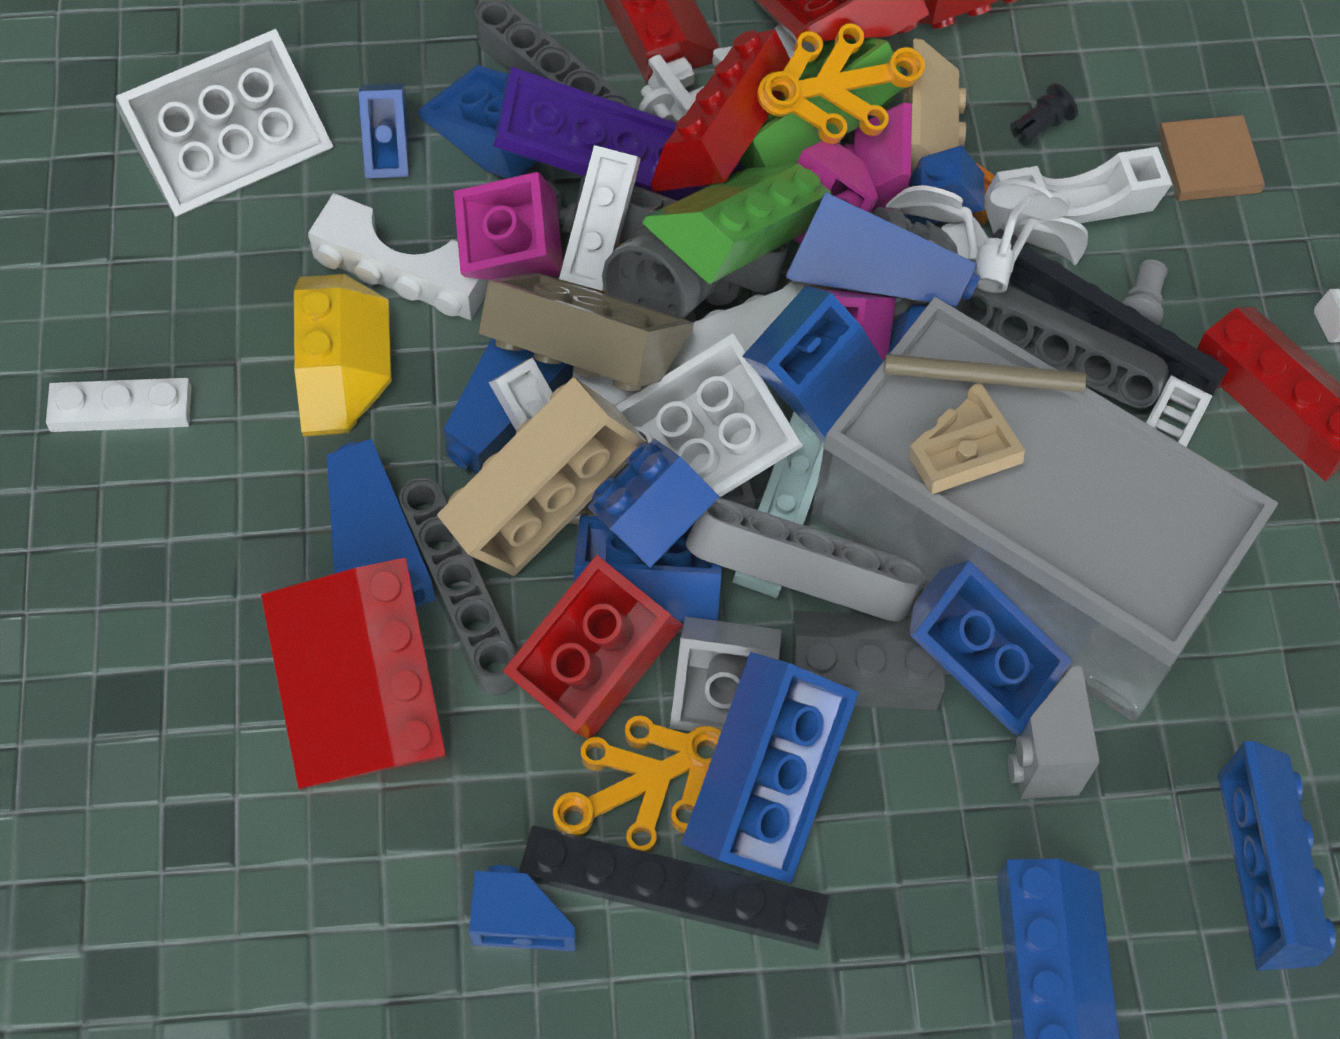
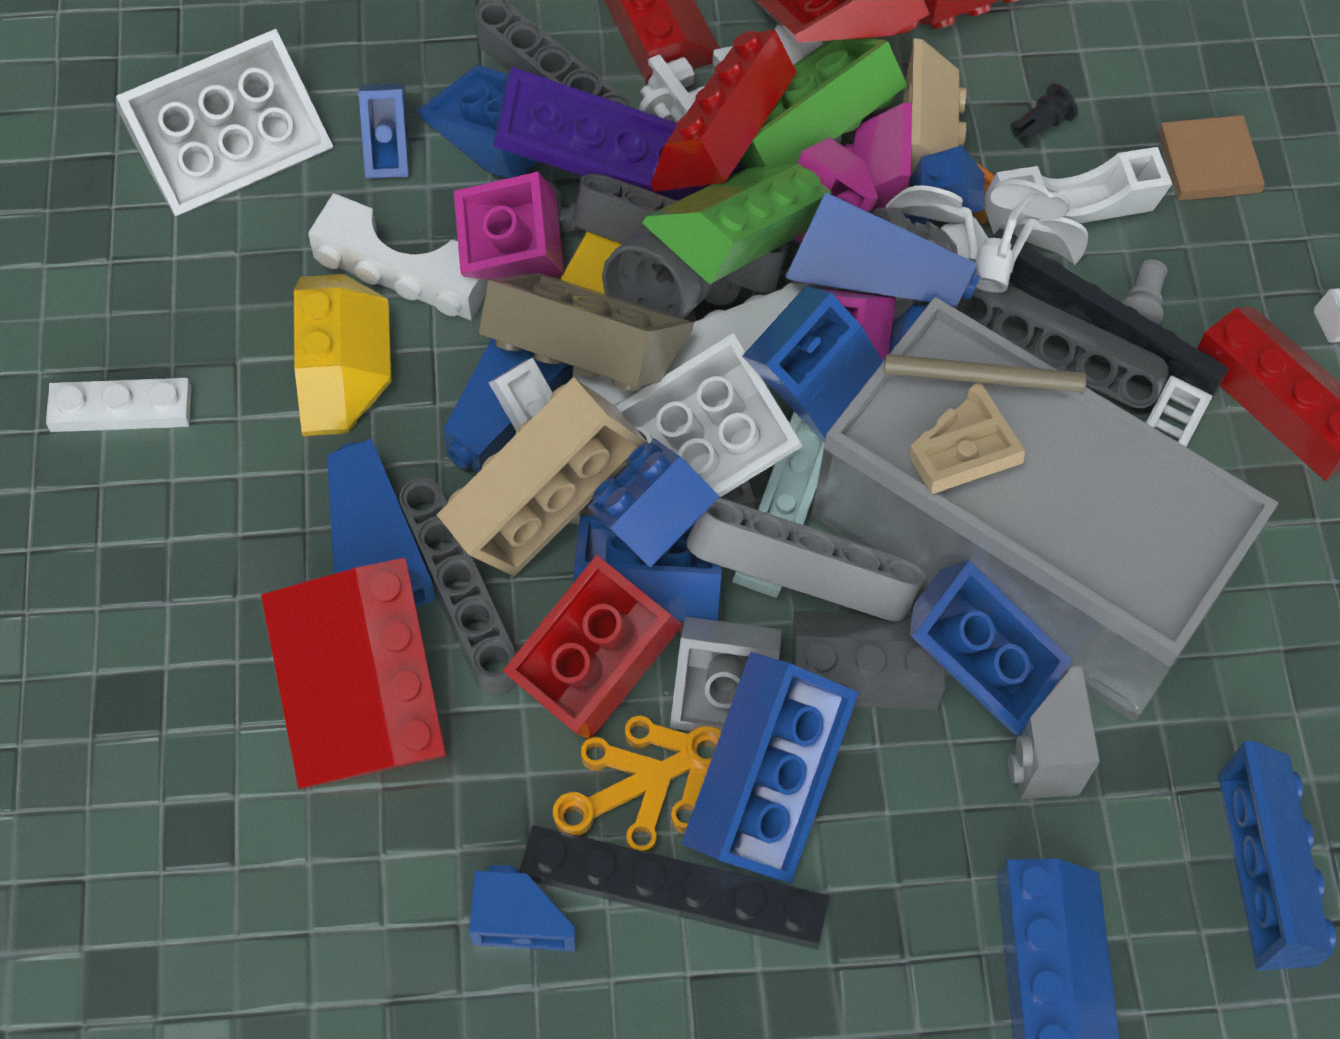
white plate [559,145,641,291] -> none
light orange plant [757,23,925,144] -> none

